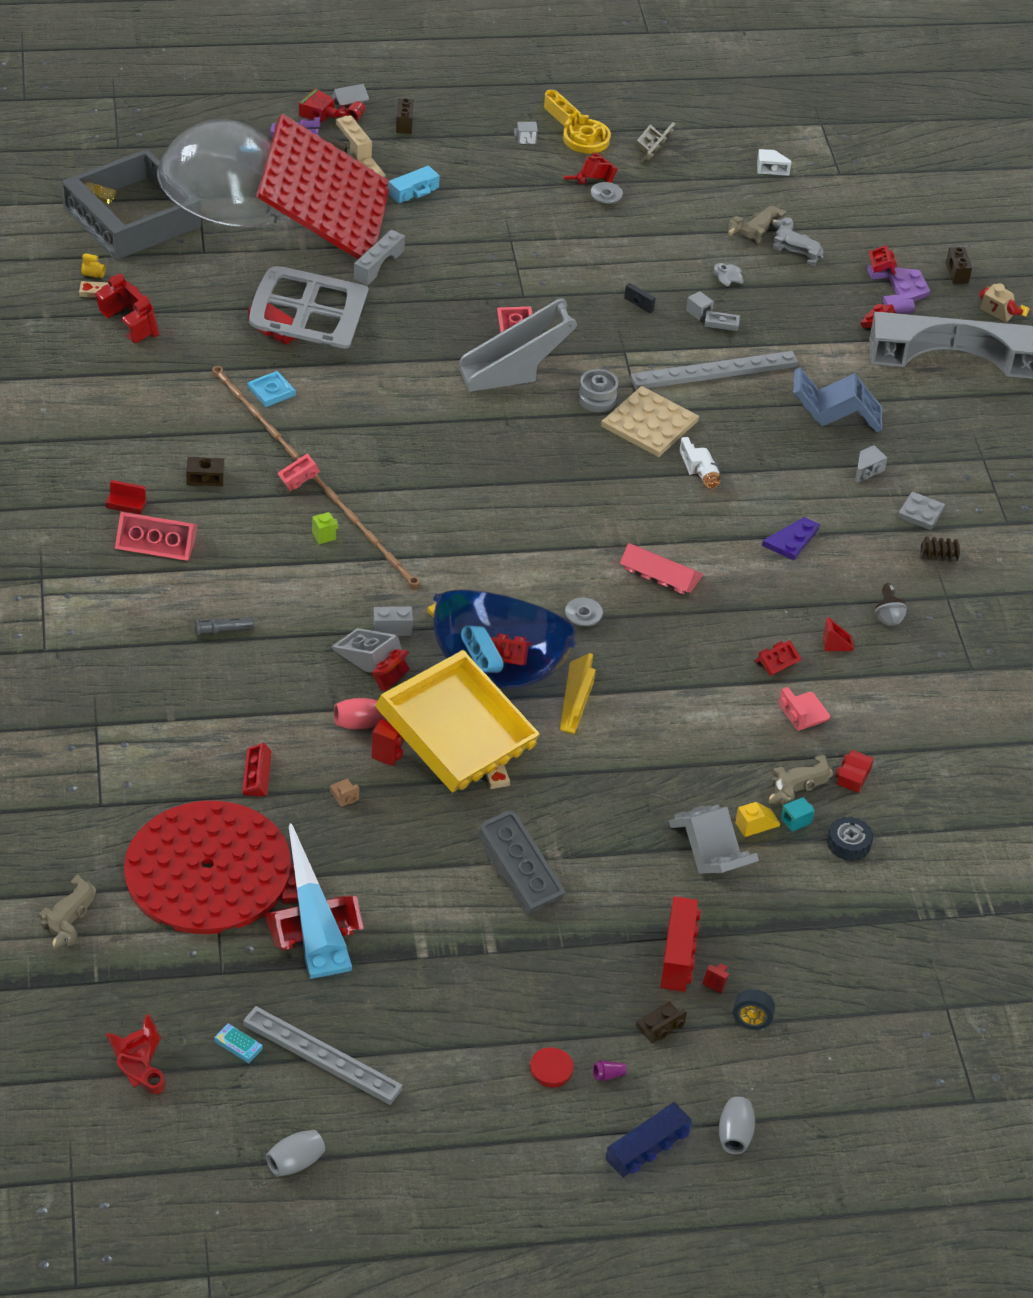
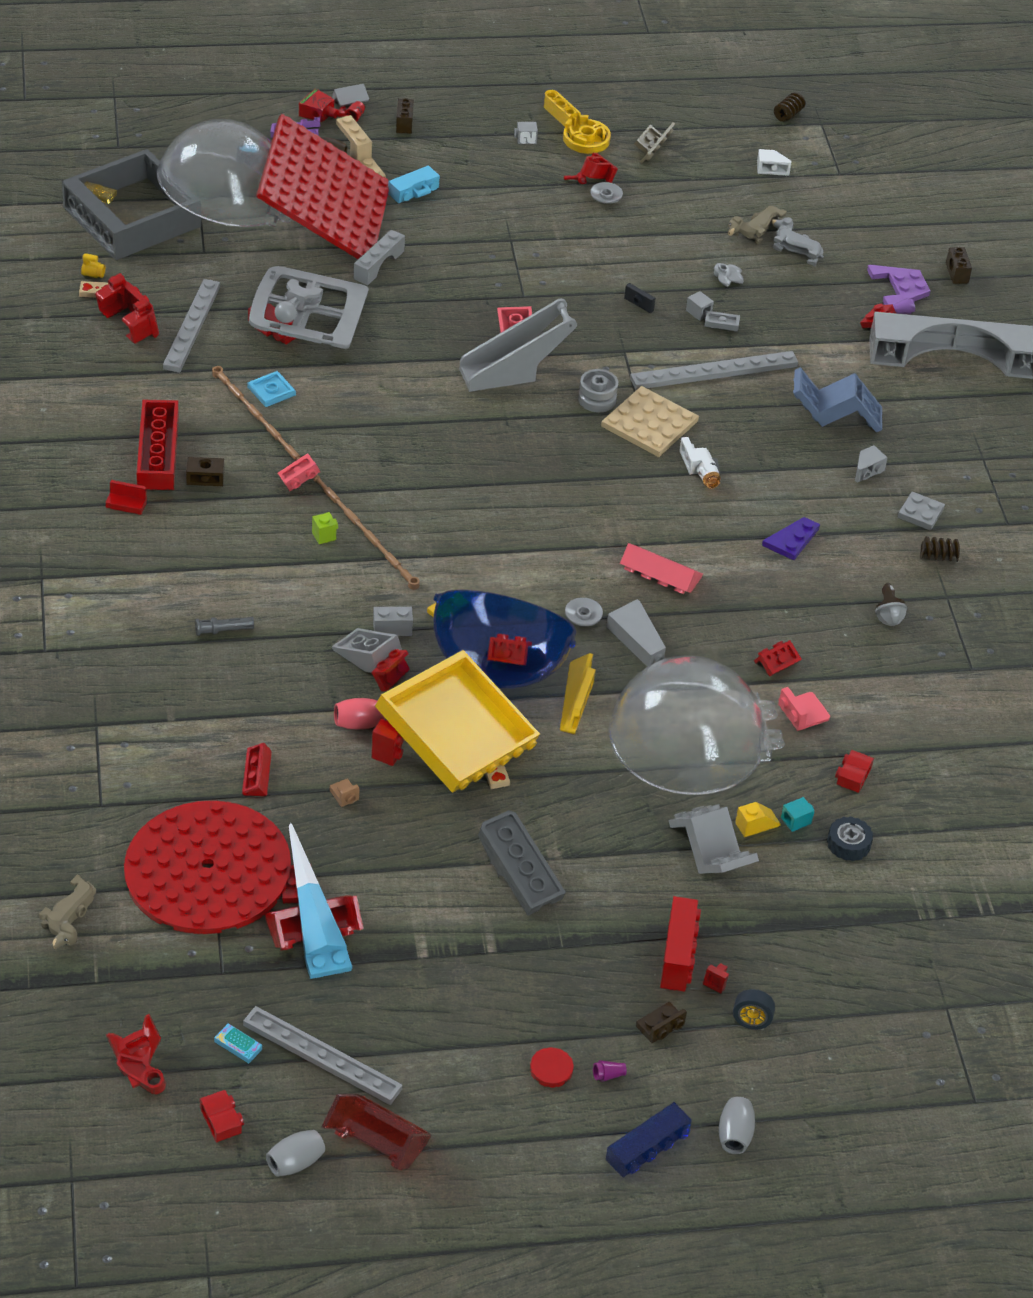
coral slope [115,512,198,561] -> none
medium azure beam [461,626,503,673] -> none
dark tan animal [769,755,833,807] -> none
red slope [823,617,854,651] -> none
red bracket [868,245,897,275] -> none
tan torso [979,283,1030,323] -> none
none -> red brick [137,400,179,490]
none -> light grey plate [163,279,220,373]
none -> red brick [200,1090,244,1142]
none -> light grey piece [275,278,323,323]
none -> clear red windscreen [321,1094,431,1170]
none -> light grey slope [606,599,666,668]
none -> clear windscreen [609,655,785,795]
none -> dark brown piece [774,92,806,122]

